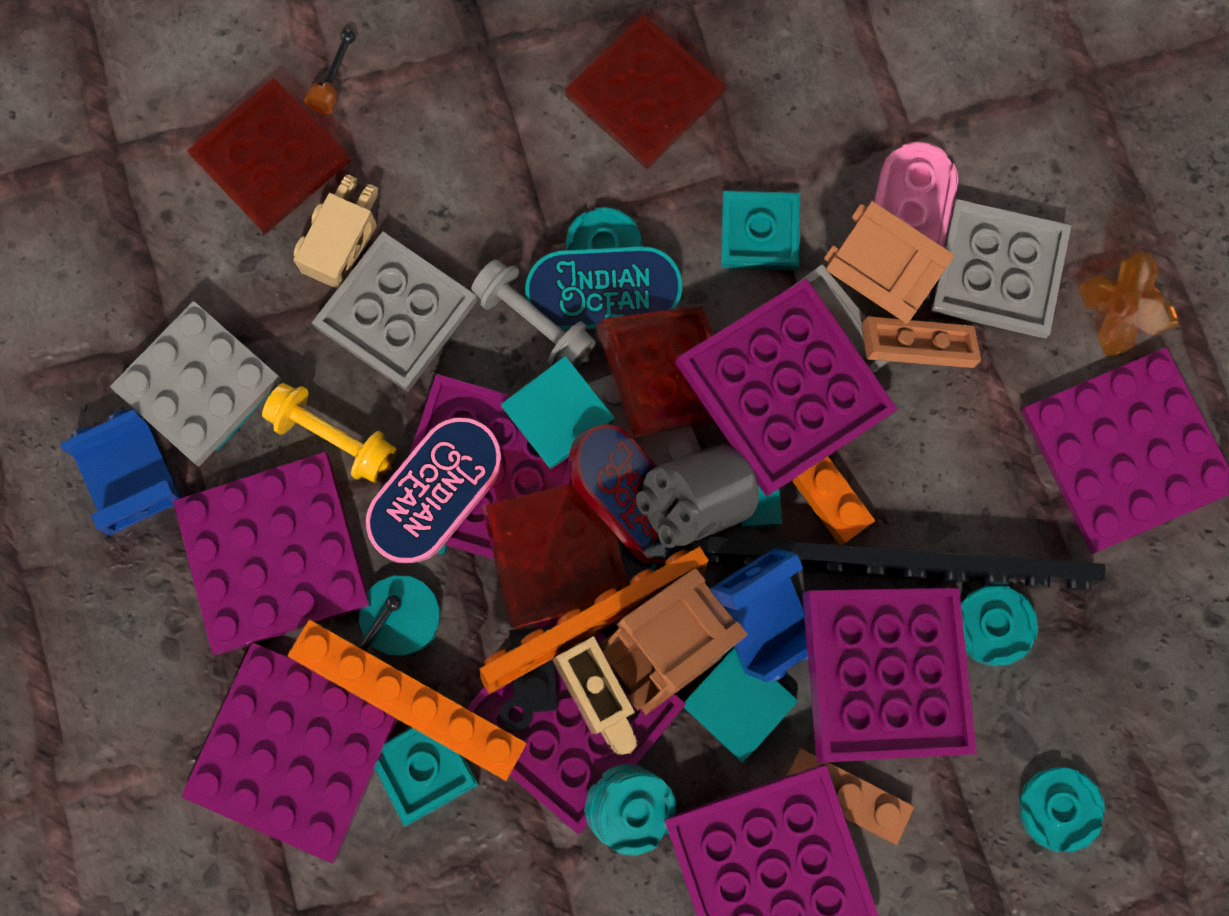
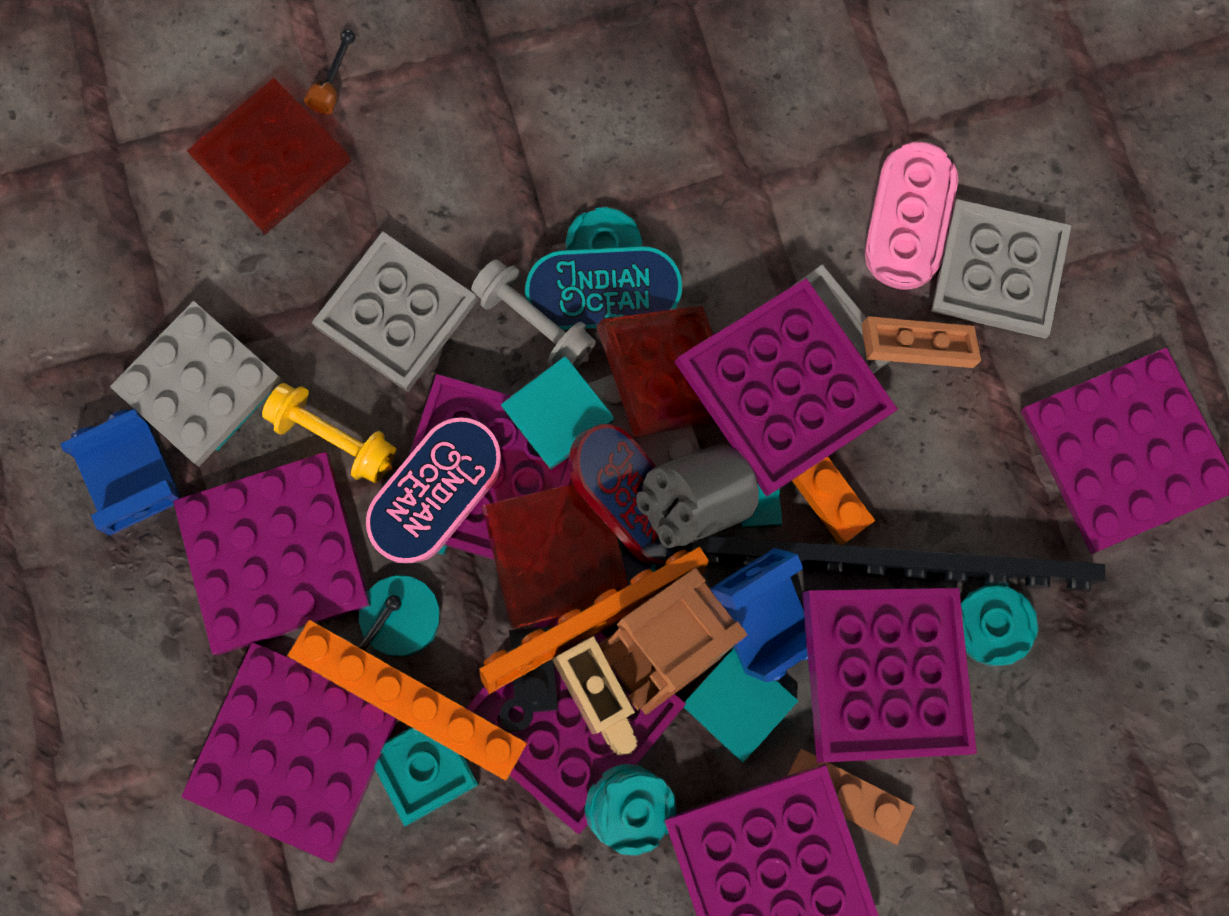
tan hinge [294,175,378,289] -> none
clear red plate [565,14,726,169] -> none
teal tile [721,190,800,271] -> none
nougat container [824,201,955,324] -> none
teal tile [1019,767,1105,852] -> none
clear orange plant [1079,252,1179,356] -> none

